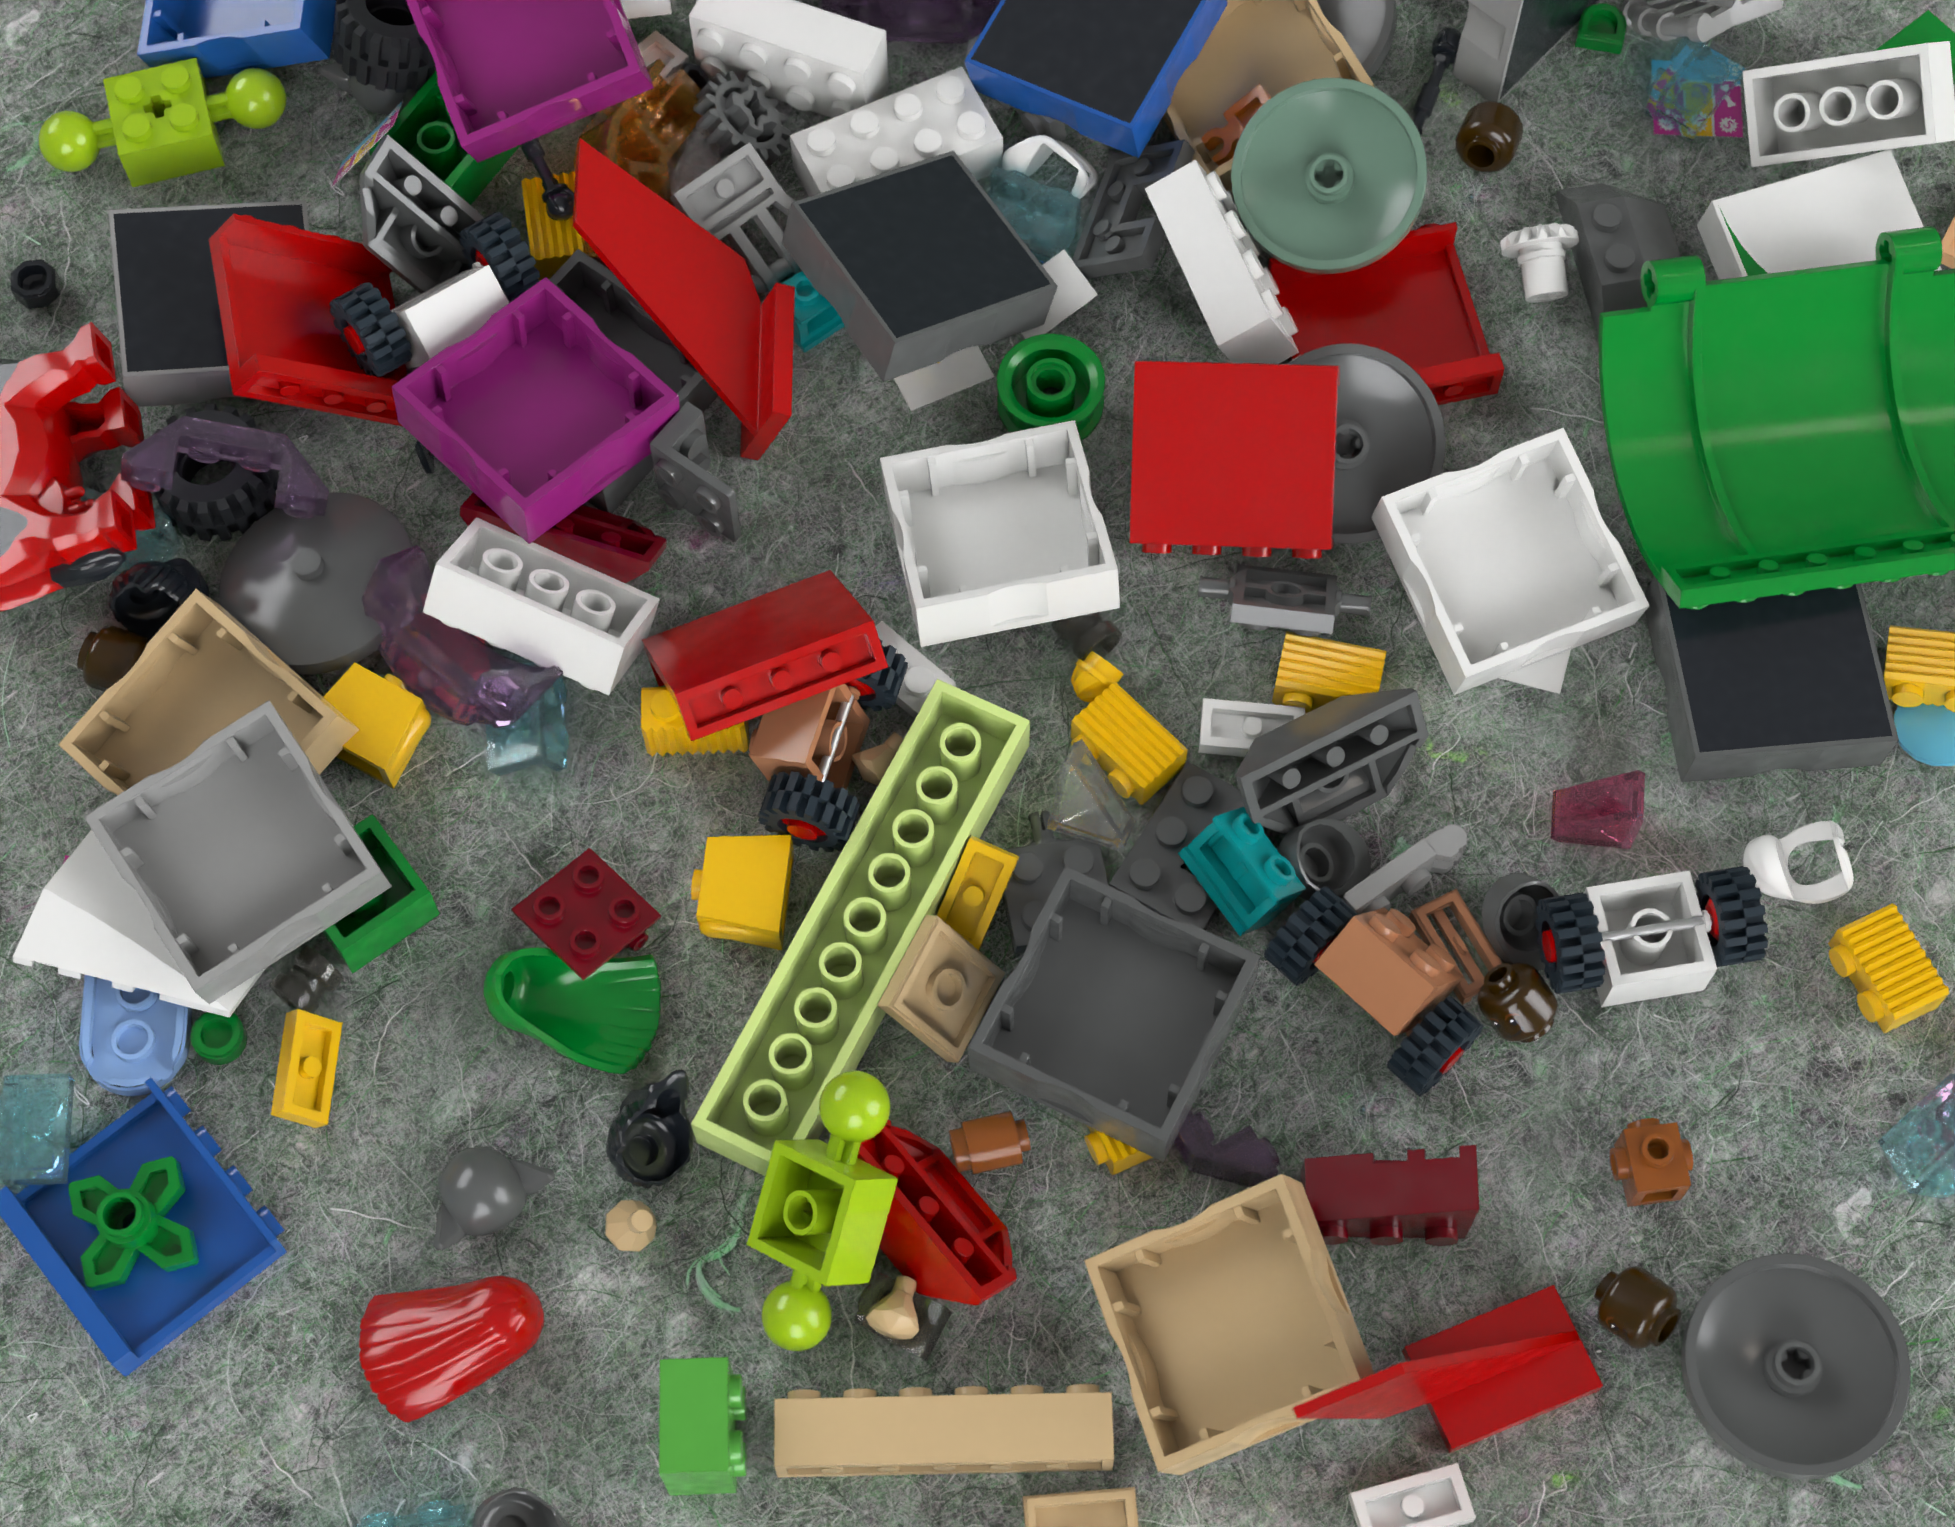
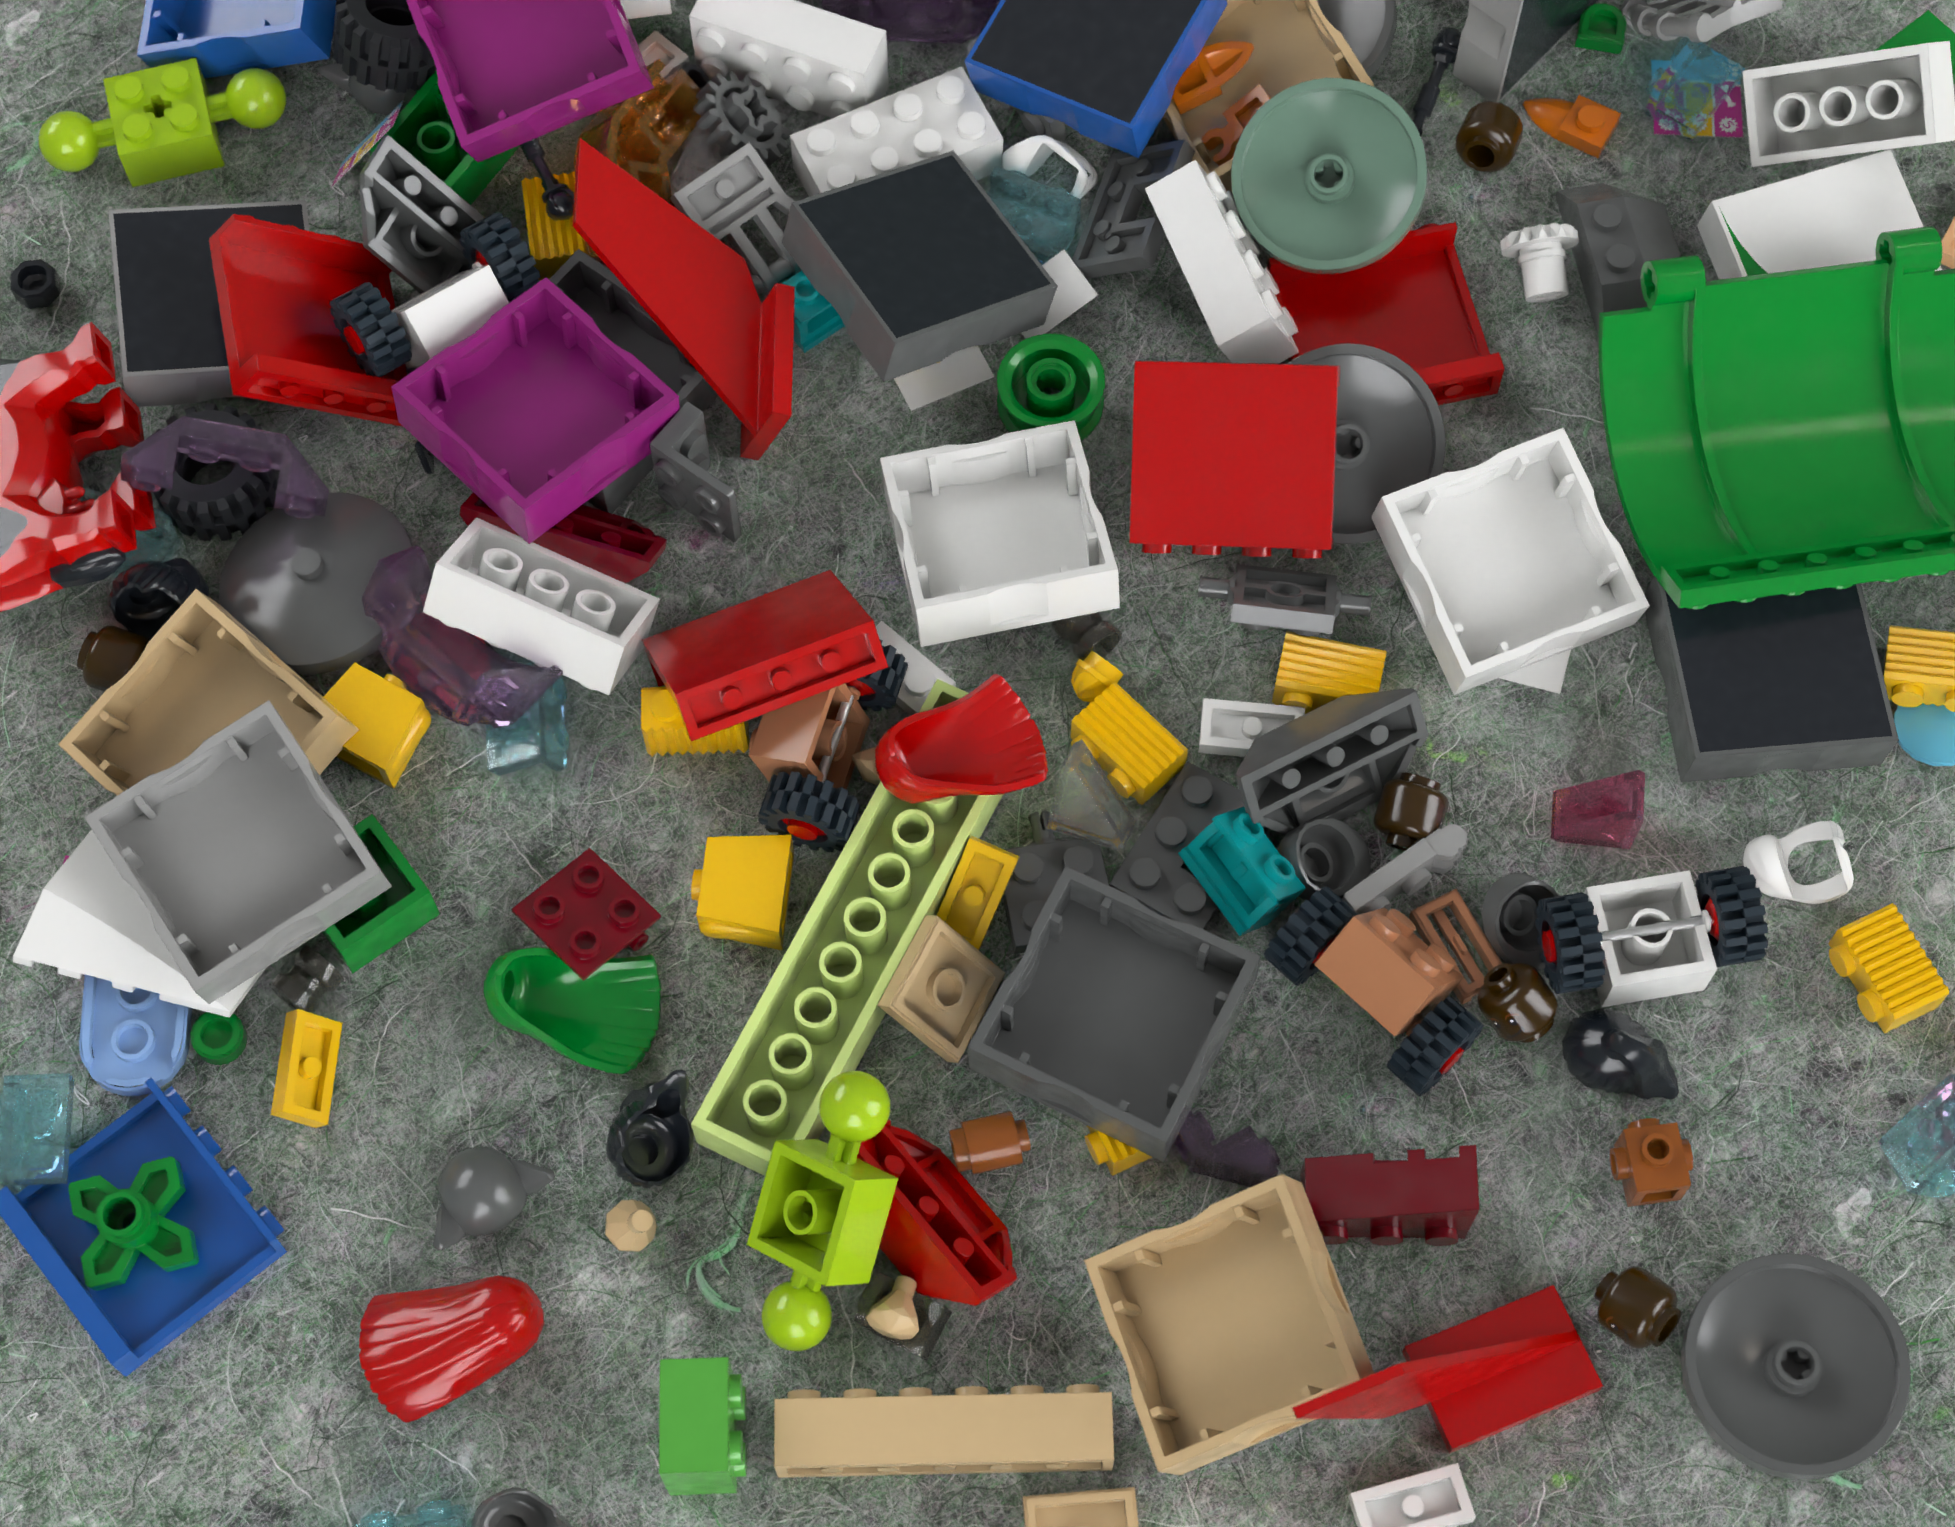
none -> red hair [875,674,1048,804]
none -> orange plate [1172,41,1254,115]
none -> dark brown head [1374,772,1449,851]
none -> orange plate [1523,95,1622,159]
none -> black hair [1562,1008,1679,1100]

